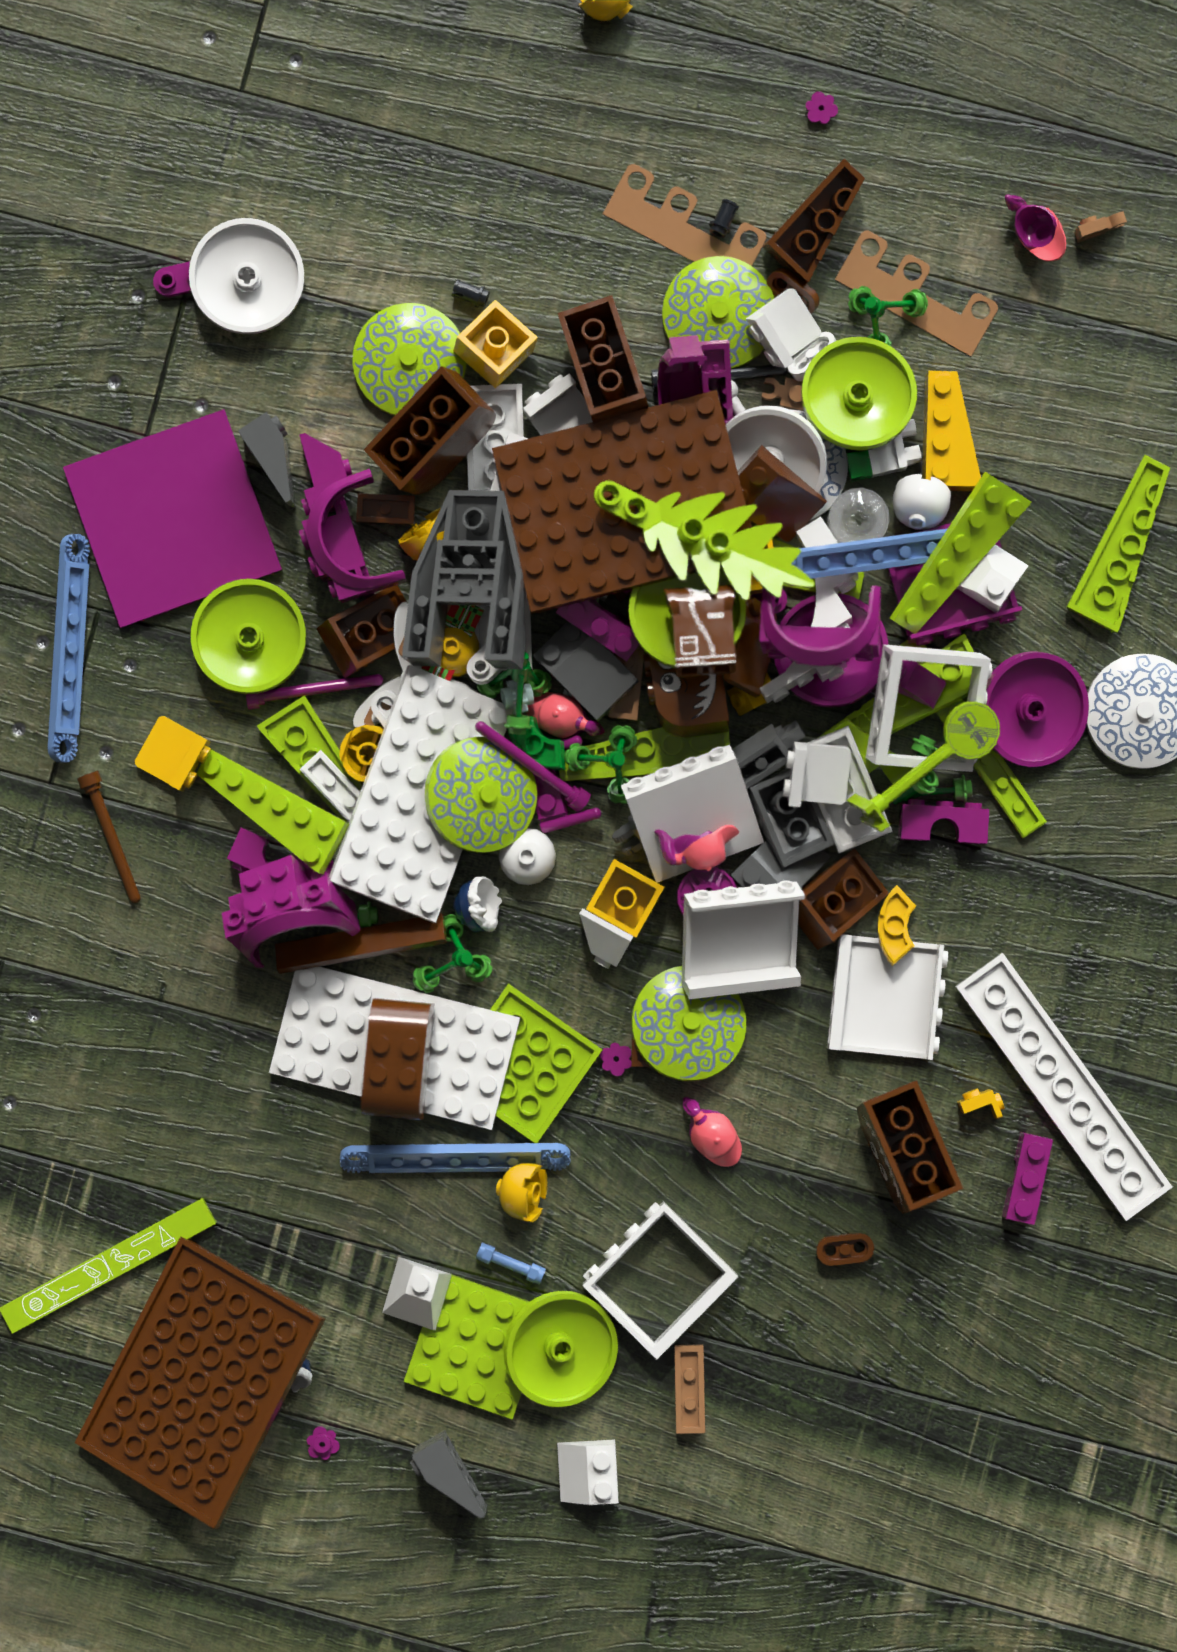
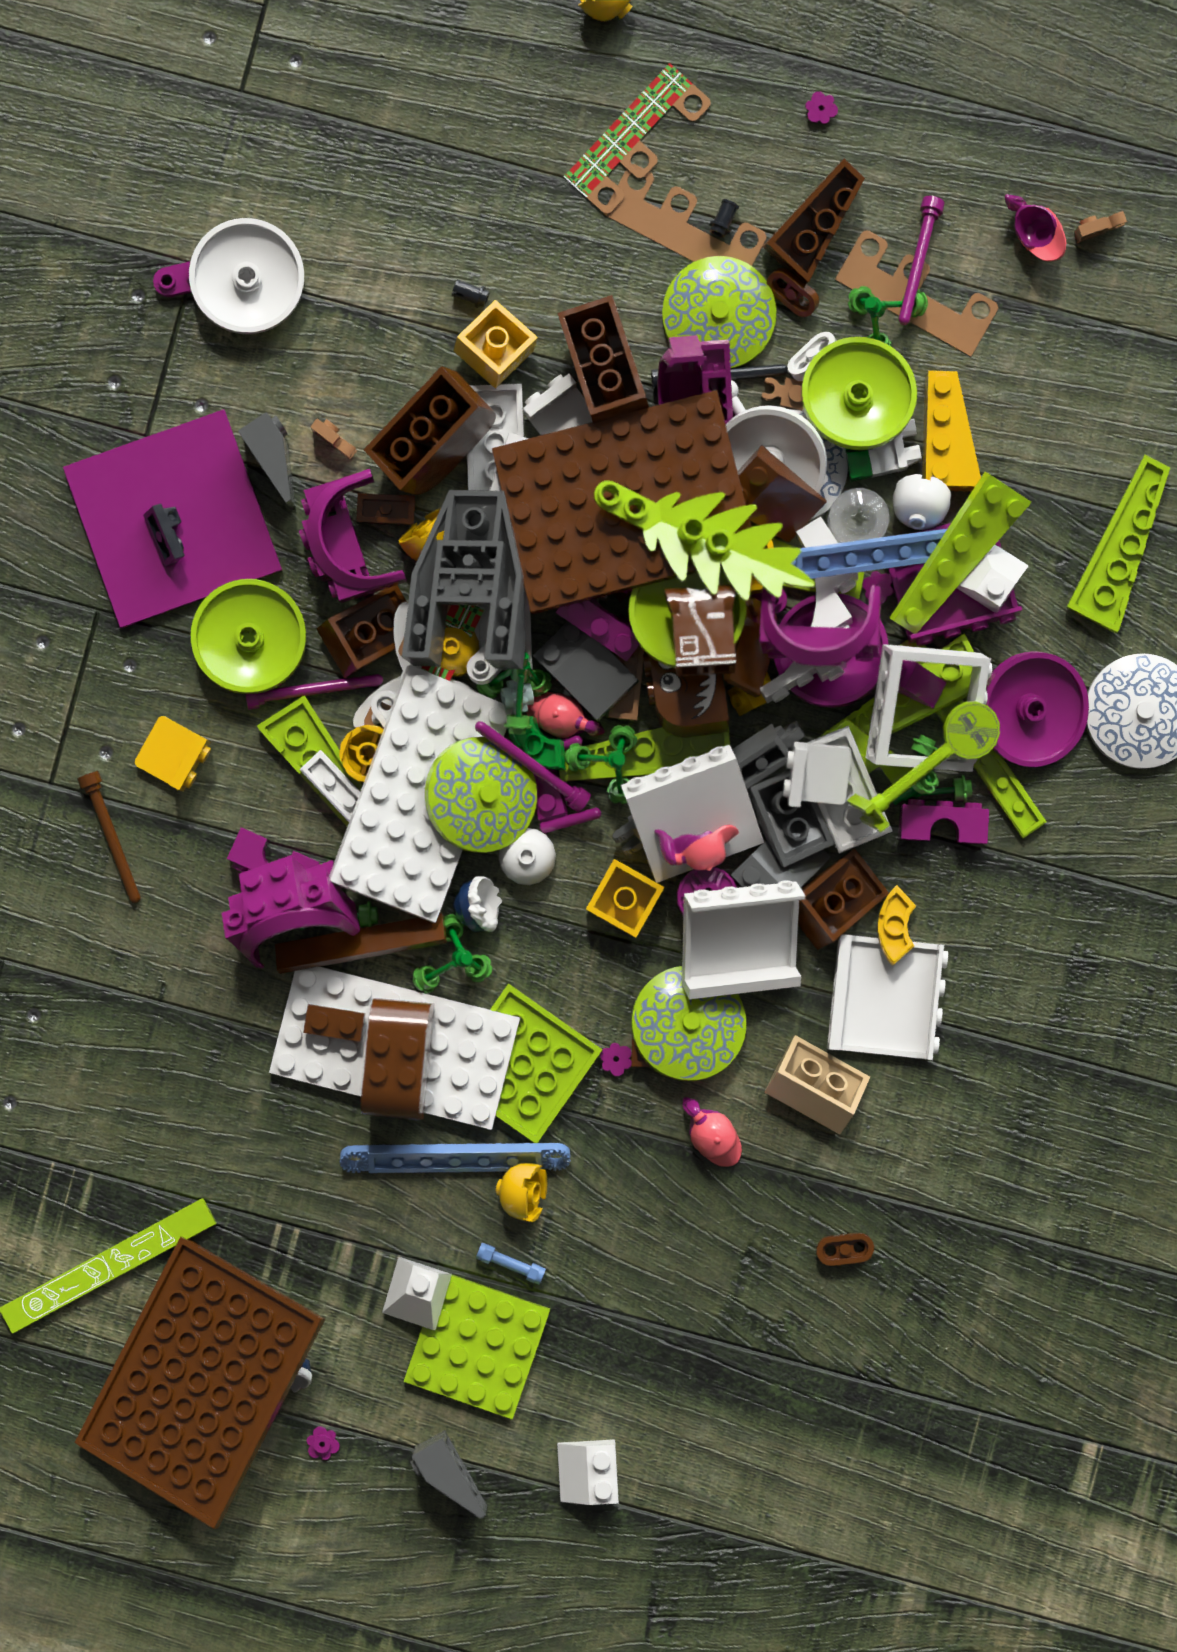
medium blue plate [48,534,90,762] -> none
lime wing [197,750,349,875] -> none
magenta slope [299,433,353,487] -> none
lime dish [352,303,467,416] -> none
lime dish [504,1291,618,1407] -> none
white slope [580,909,633,969] -> none
white window [583,1201,738,1359] -> none
medium nougat plate [674,1345,705,1434] -> none
white bracket [746,288,821,368] -> none
reddish brown brick [857,1080,964,1214] -> none
white plate [955,953,1172,1221] -> none
yellow bracket [957,1088,1005,1119] -> none
magenta arch [1002,1132,1053,1225] -> none
none -> black hinge [143,503,185,567]
none -> reddish brown plate [303,1004,366,1042]
none -> medium nougat plate [310,418,357,460]
none -> piece [564,63,711,213]
none -> tan slope [765,1035,870,1134]
none -> magenta plant [862,571,894,604]
none -> magenta piece [898,196,945,325]

